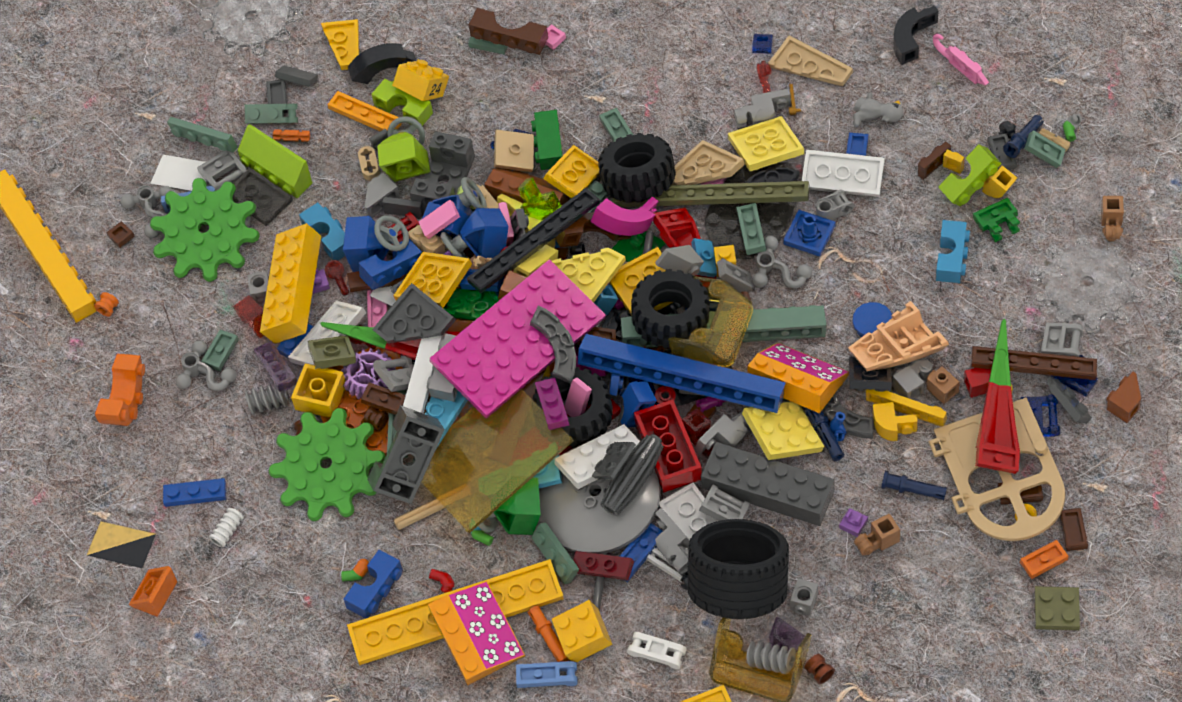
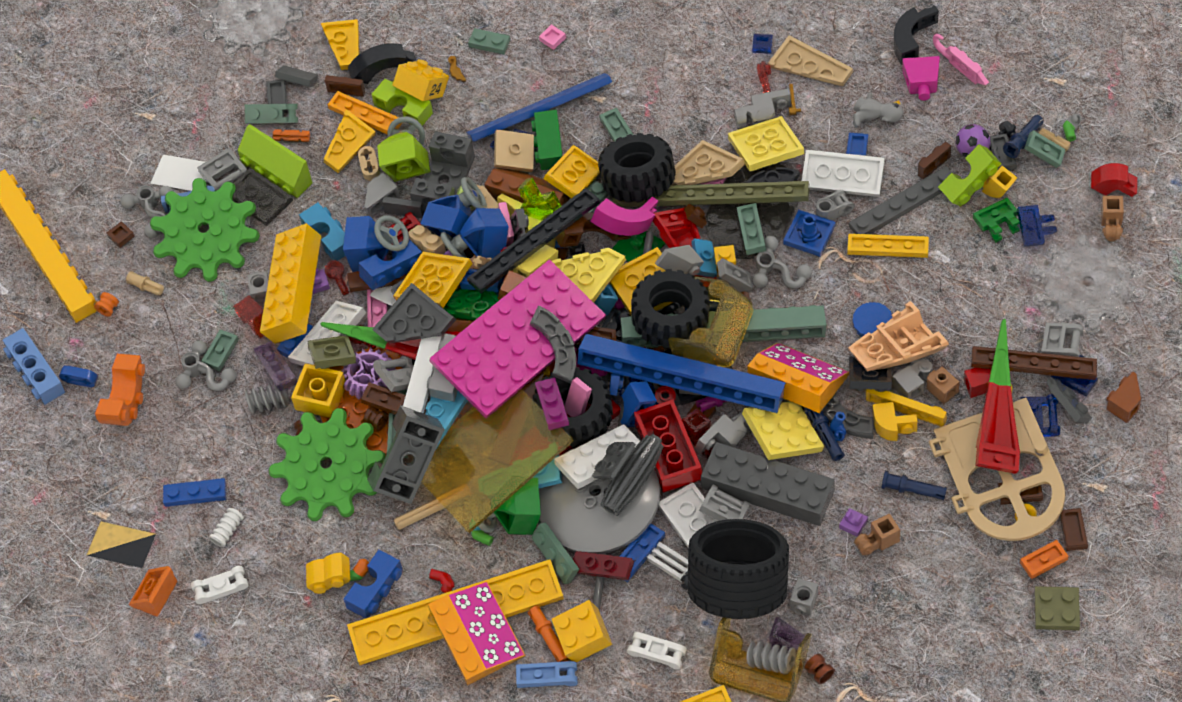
sand green plate [167,117,238,153] -> none
dark grey plate [369,129,388,150] -> none
bright pink tile [419,200,460,239] -> none
reddish brown arch [468,8,549,55] -> none
light grey plate [655,508,689,576] -> none
dark azure arch [936,220,970,283] -> none
yellow plate [943,149,965,174] -> none
none -> medium blue brick [3,328,66,405]
none -> blue beam [59,366,98,387]
none -> tan axle [126,271,164,295]
none -> white plate [191,566,249,604]
none -> yellow brick [306,553,350,594]
none -> yellow wing [323,109,376,173]
none -> reddish brown plate [325,75,365,97]
none -> pearl gold piece [448,56,466,82]
none -> blue tile [466,73,612,142]
none -> reddish brown plate [684,203,707,229]
none -> yellow plate [847,234,929,258]
none -> dark grey plate [849,166,952,234]
none -> dark pink torso [902,56,940,101]
none -> medium lavender piece [955,124,990,157]
none -> clear blue hinge [1017,205,1057,247]
none -> red brick [1091,163,1137,197]

